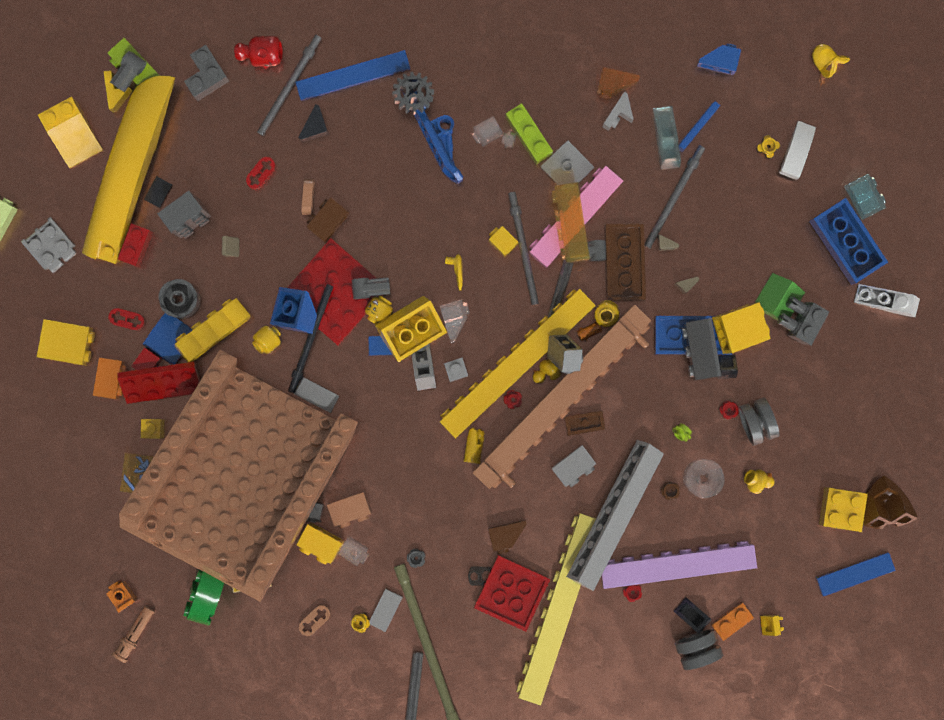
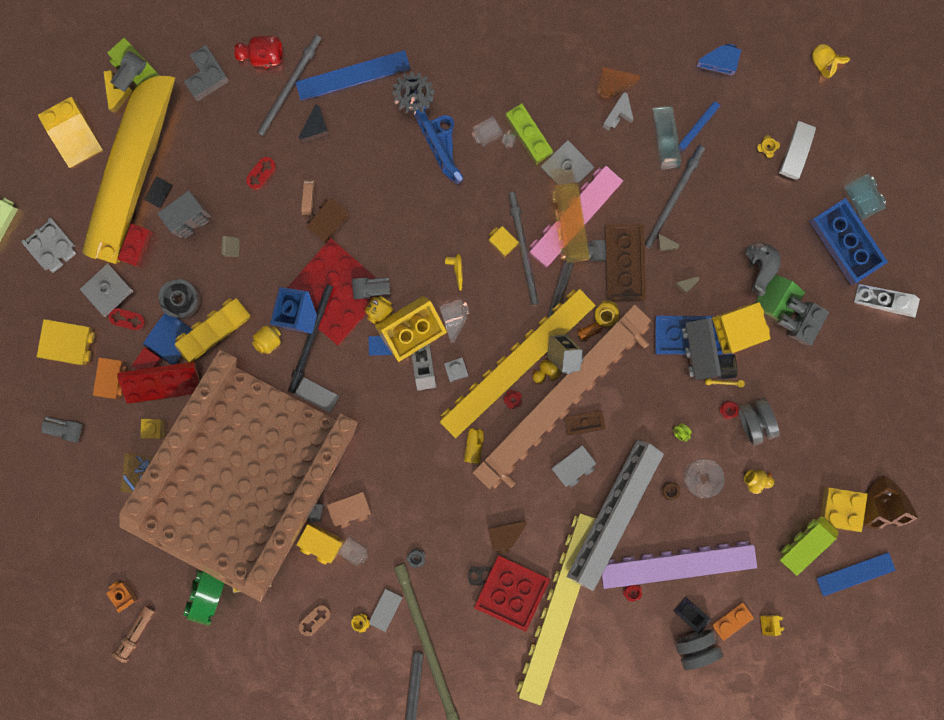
none -> dark grey piece [41,416,83,443]
none -> light grey plate [80,263,133,317]
none -> yellow hinge [705,378,745,388]
none -> dark grey piece [744,242,781,296]
none -> lime brick [780,516,839,576]

